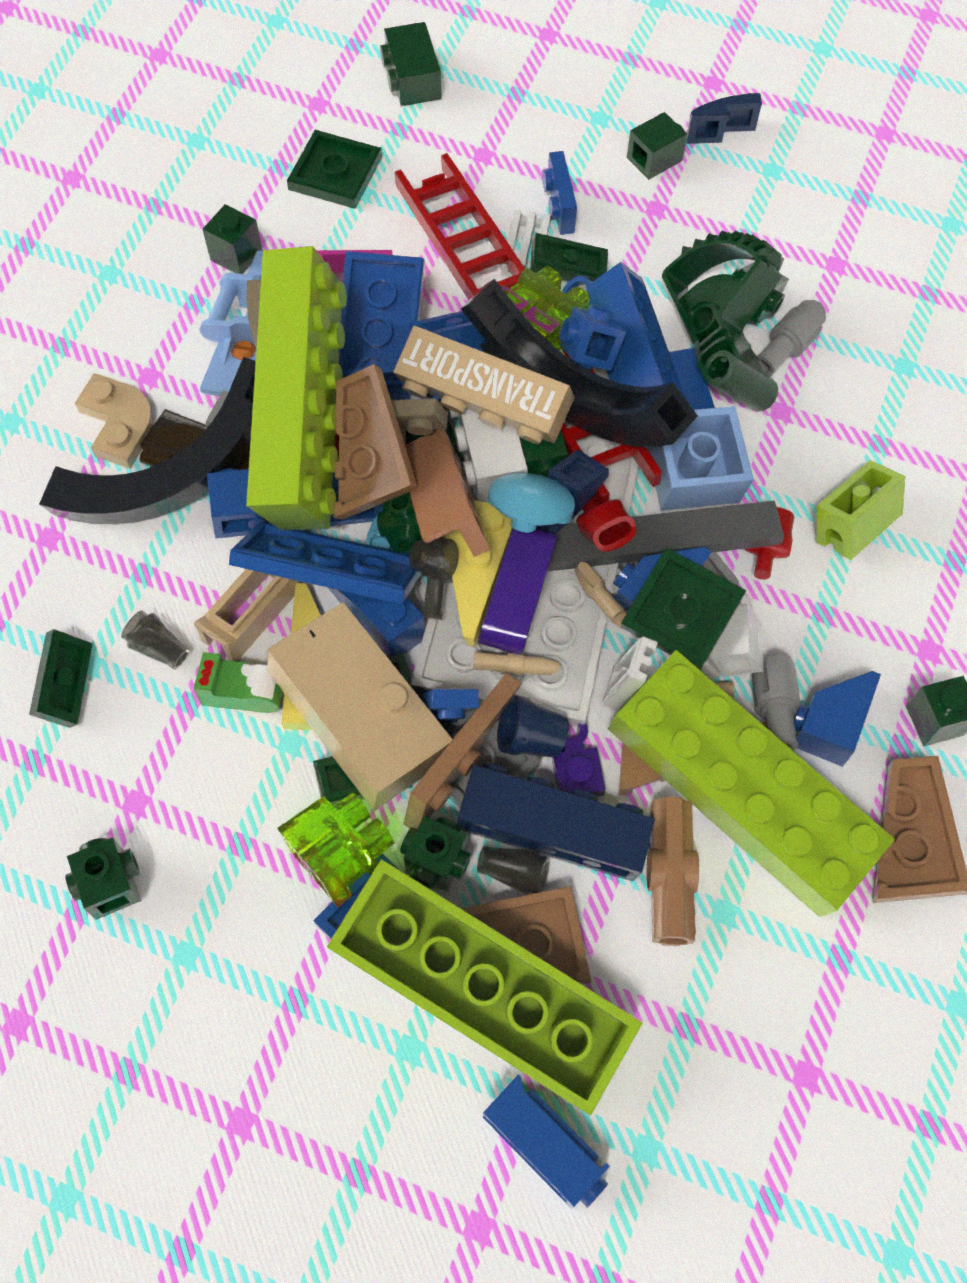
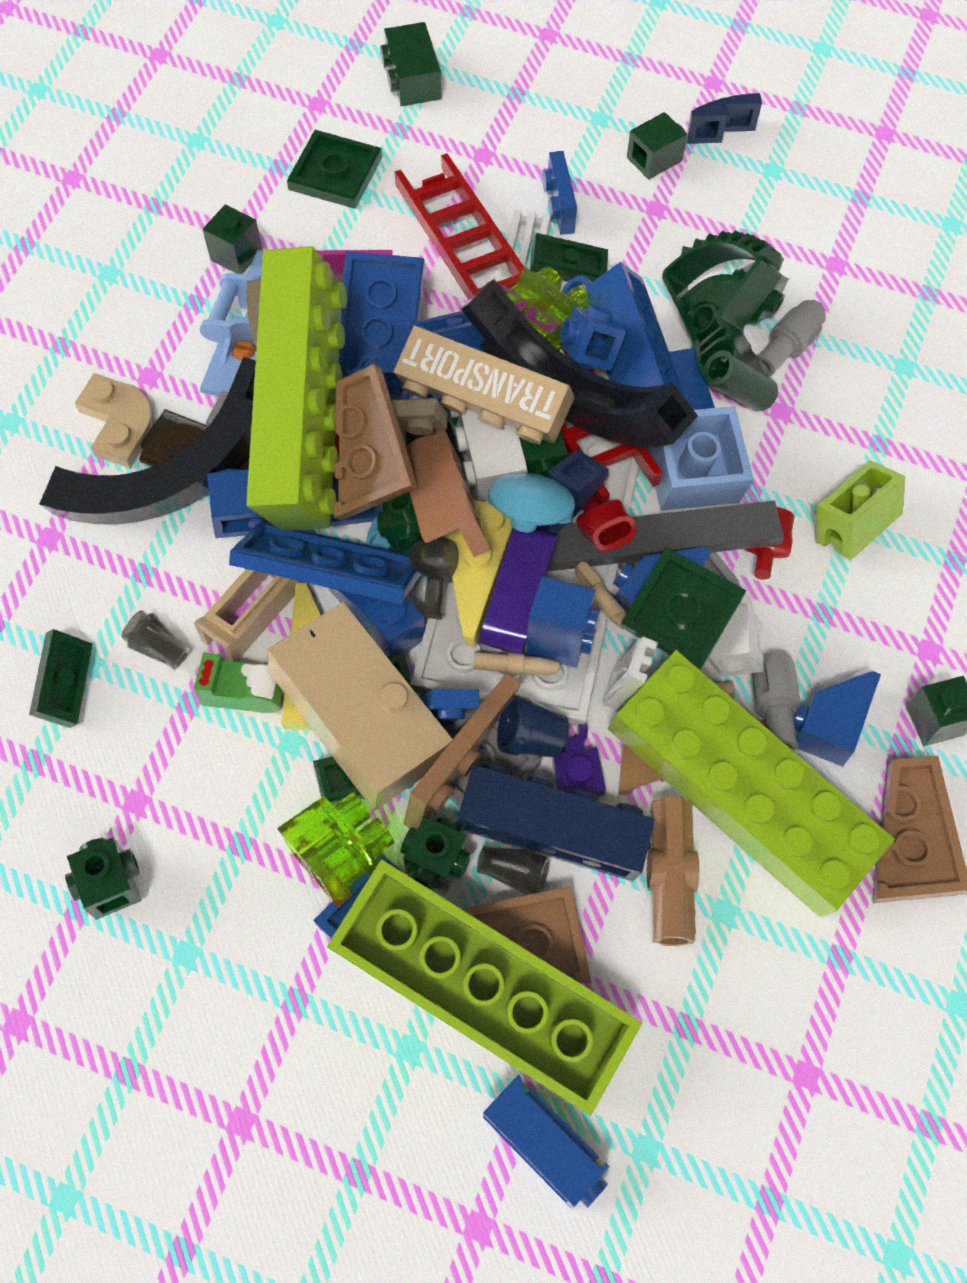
none -> blue brick [526,576,600,668]

